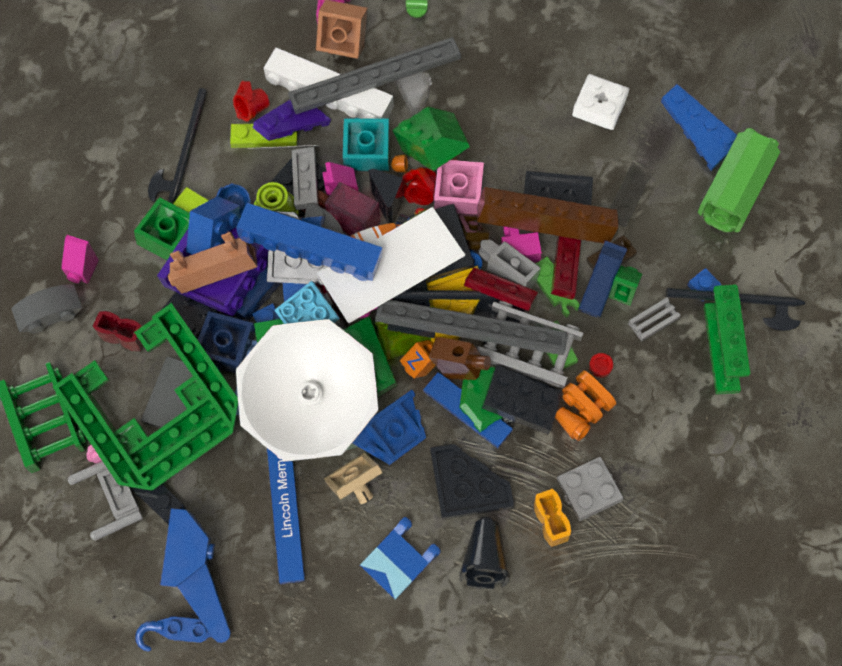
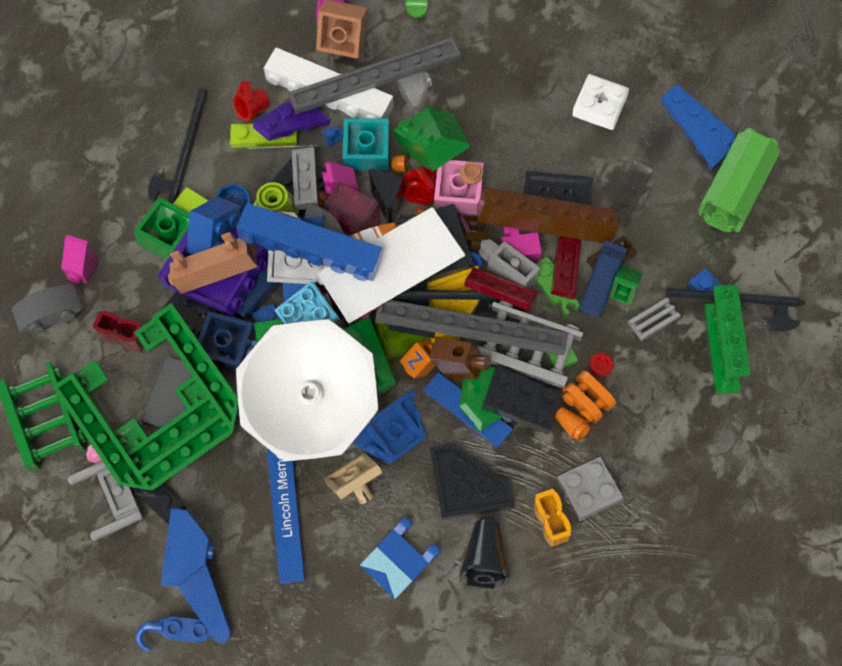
none -> blue tile [322,126,344,147]
none -> nougat plate [460,162,483,185]

